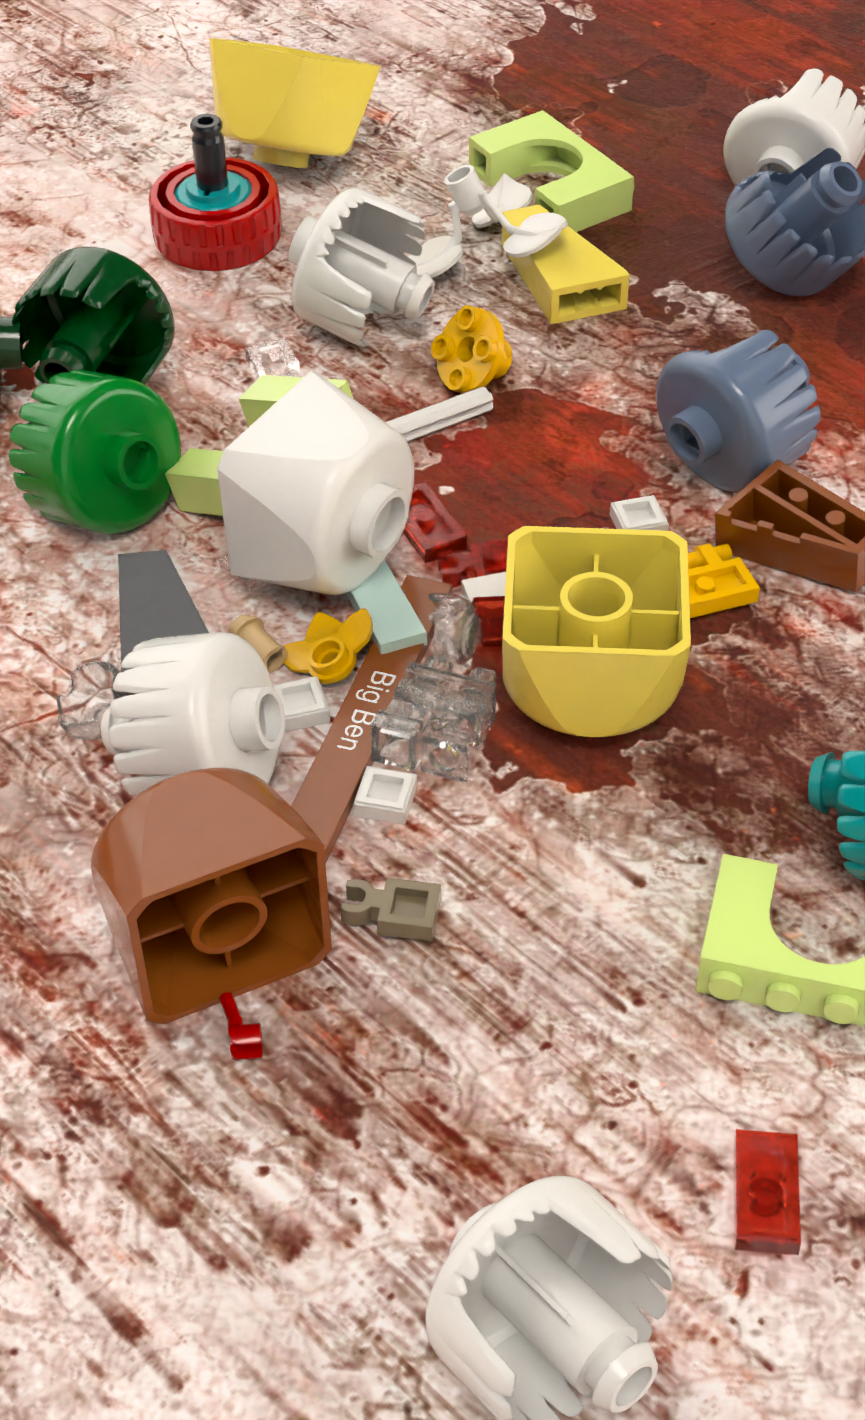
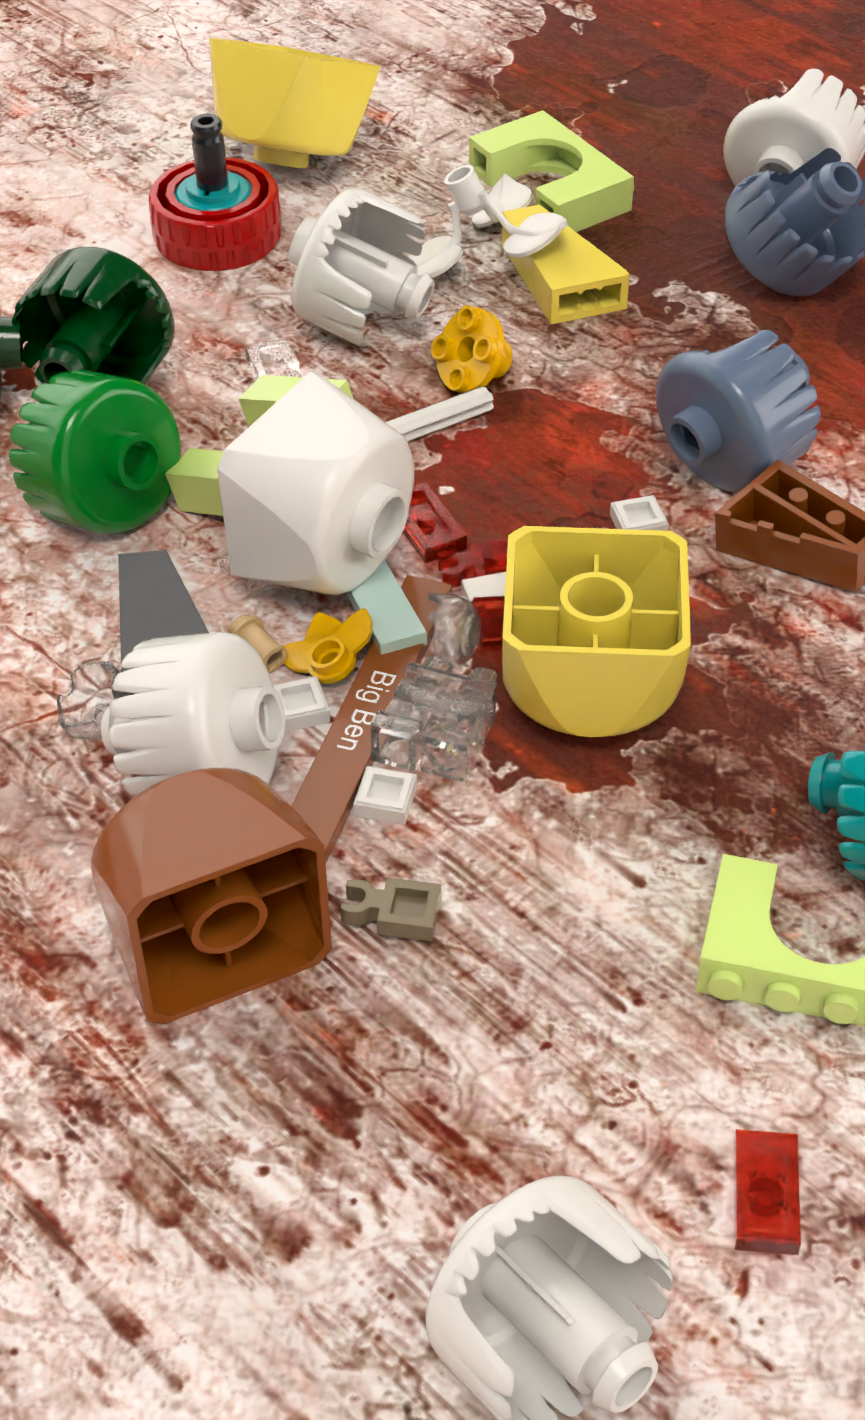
red hand [219,992,263,1060] -> none
yellow plate [688,543,760,618] -> none

